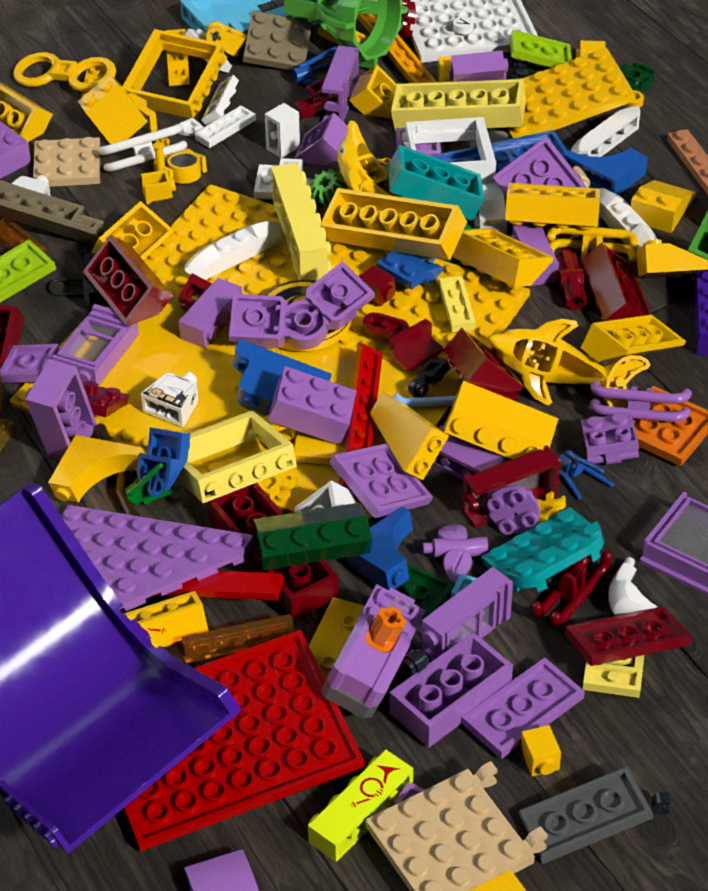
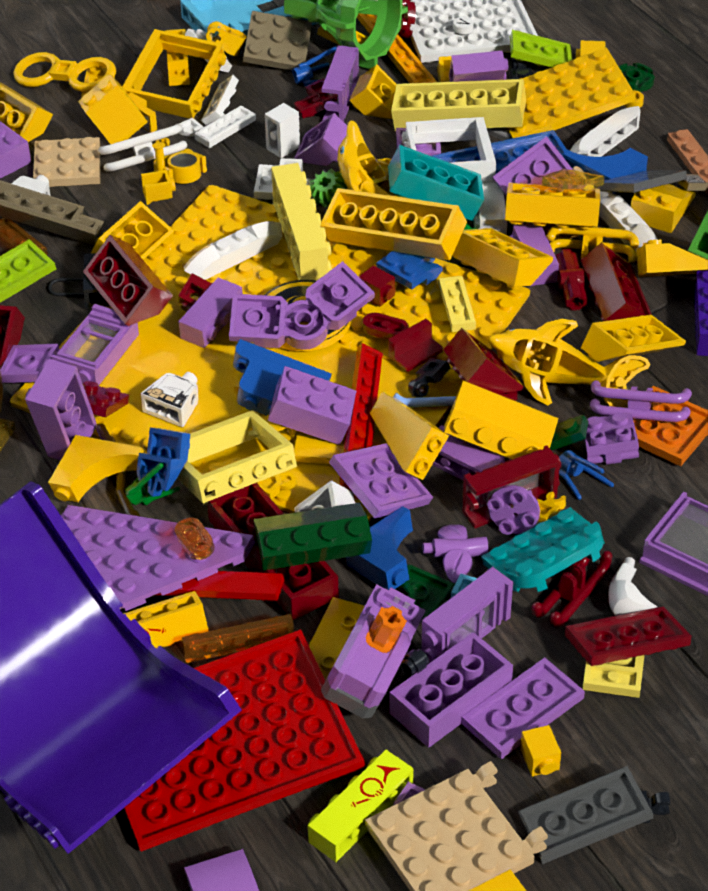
none -> clear orange plate [174,518,215,560]
none -> clear yellow plate [542,169,604,192]
none -> dark green plate [550,414,589,451]
none -> dark grey tile [597,170,687,193]
none -> dark tan tile [677,174,708,191]

